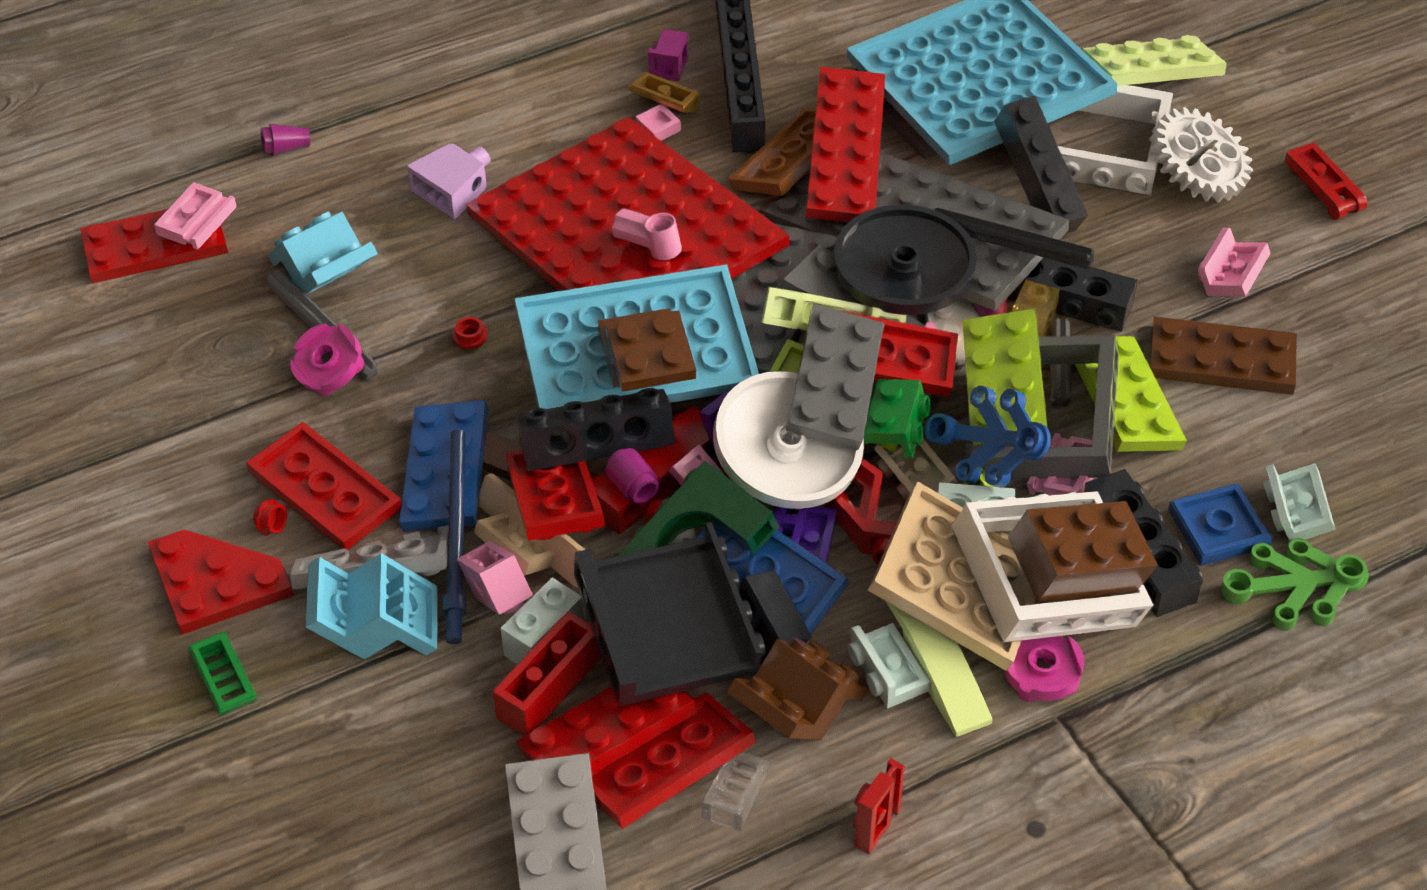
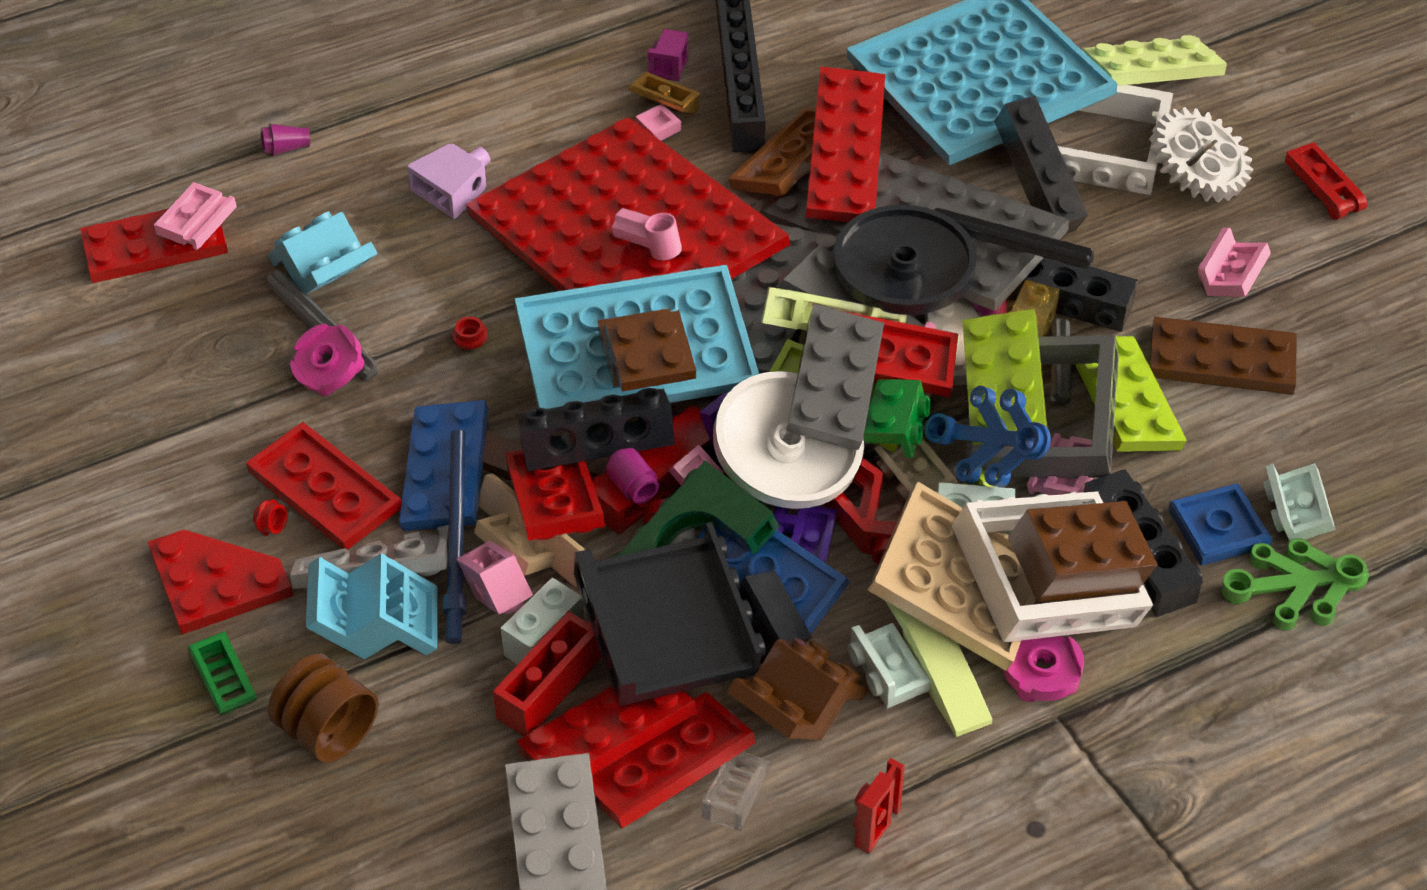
none -> reddish brown wheel [267,653,379,763]

